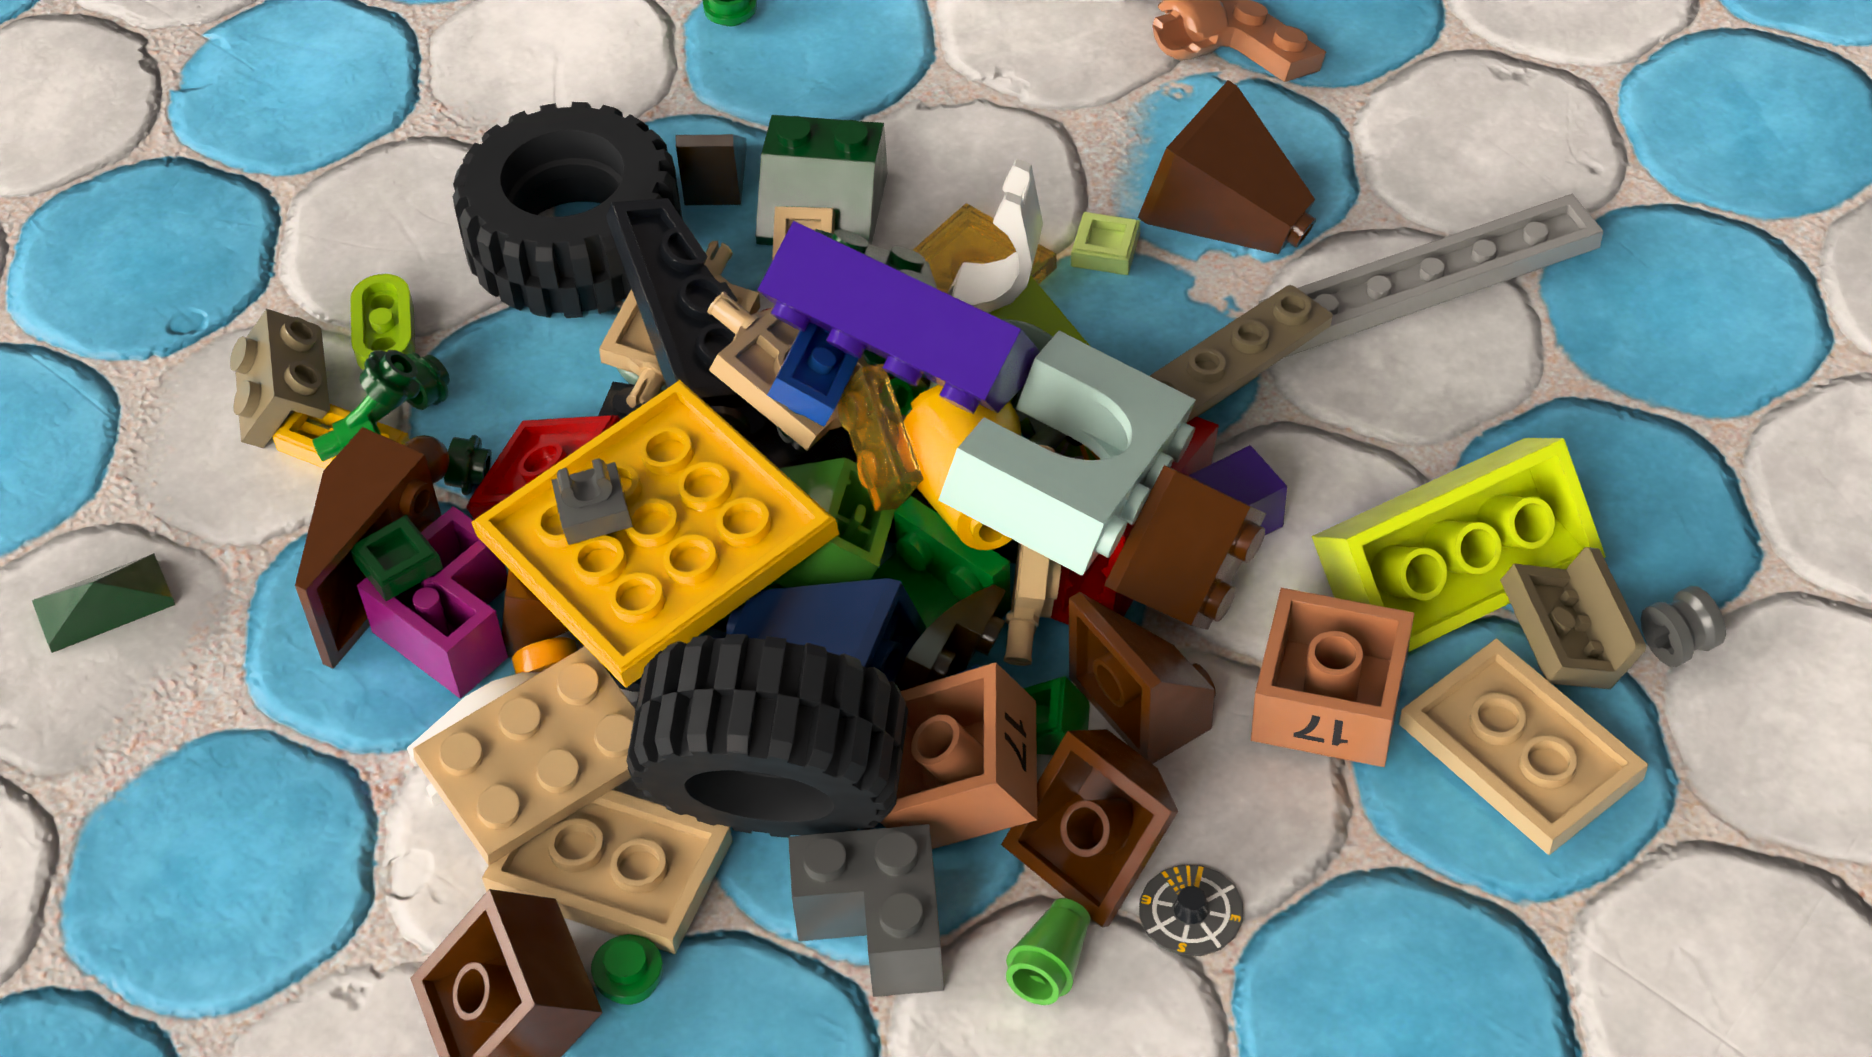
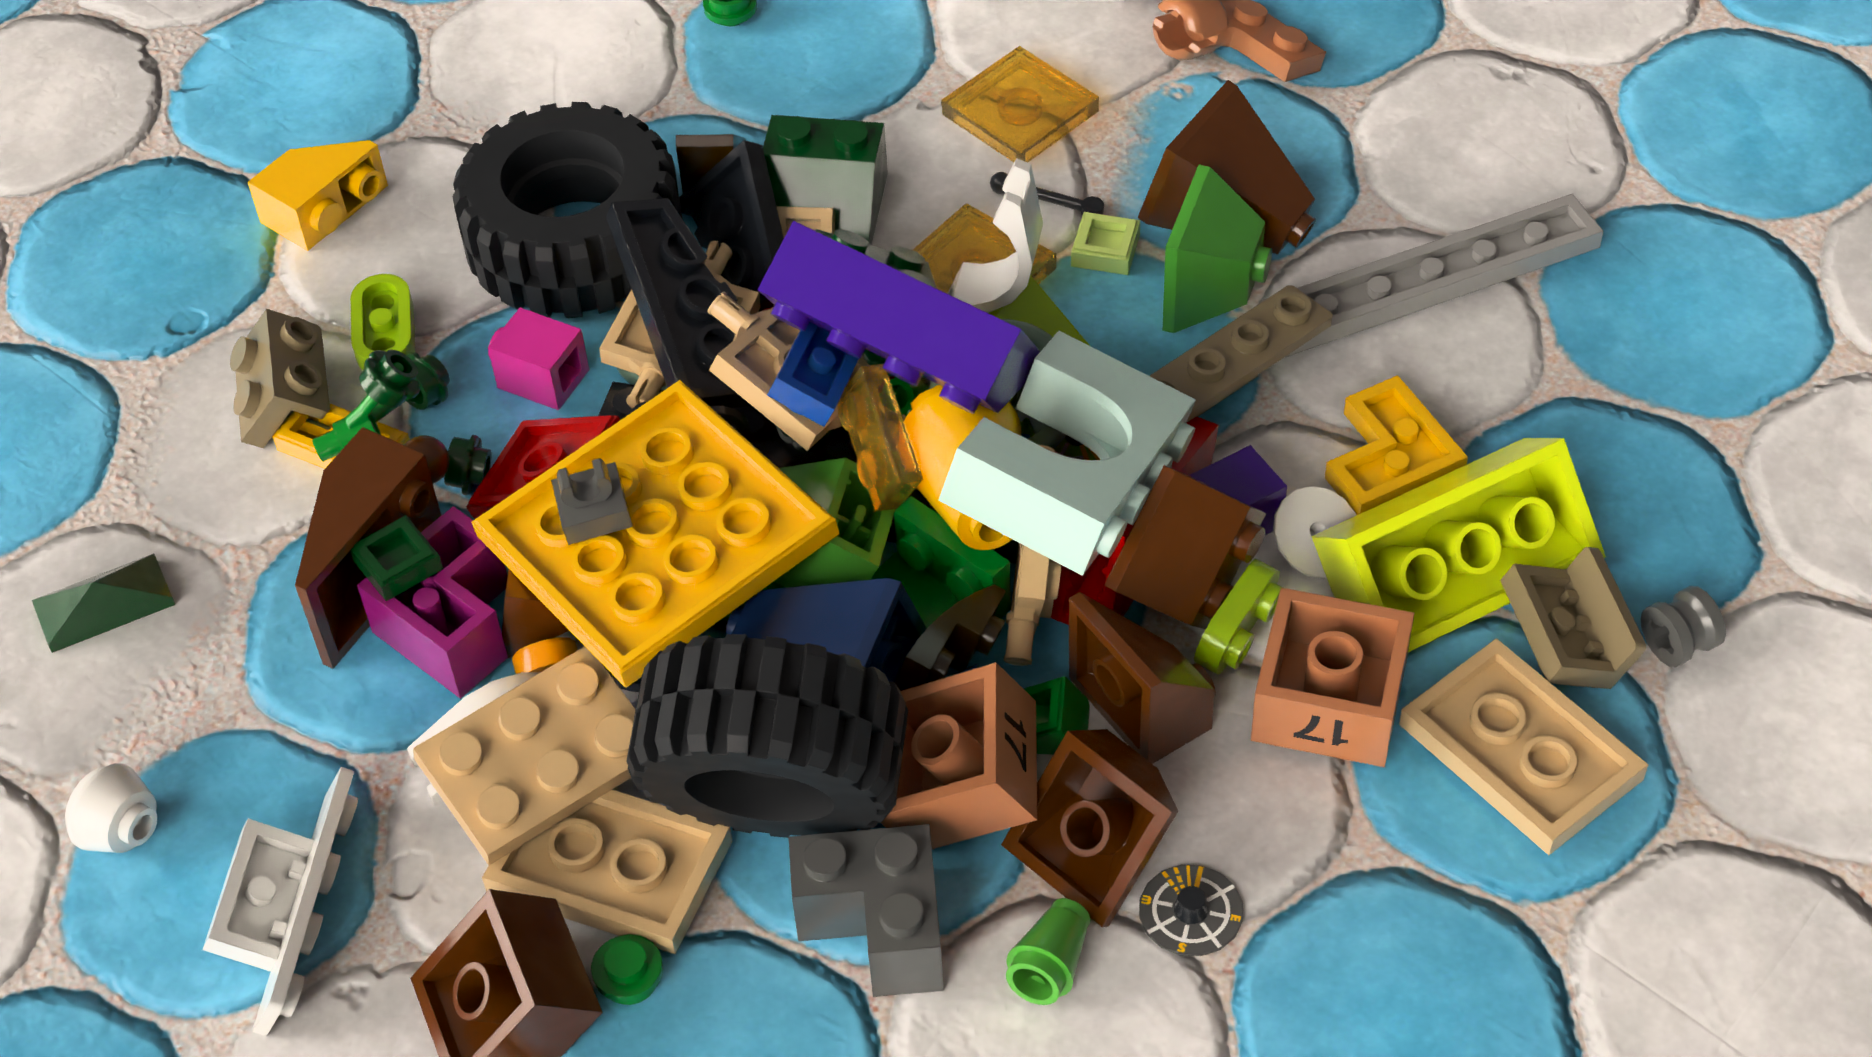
none -> white cone [65,763,157,853]
none -> white bracket [203,767,358,1036]
none -> yellow slope [248,140,388,251]
none -> dark pink brick [488,307,590,410]
none -> black wing [679,140,784,312]
none -> clear yellow tile [941,46,1099,163]
none -> black hinge [990,172,1104,215]
none -> bright green slope [1162,165,1272,333]
none -> lime plate [1194,559,1284,675]
none -> white piece [1273,486,1356,579]
none -> yellow plate [1325,375,1468,515]

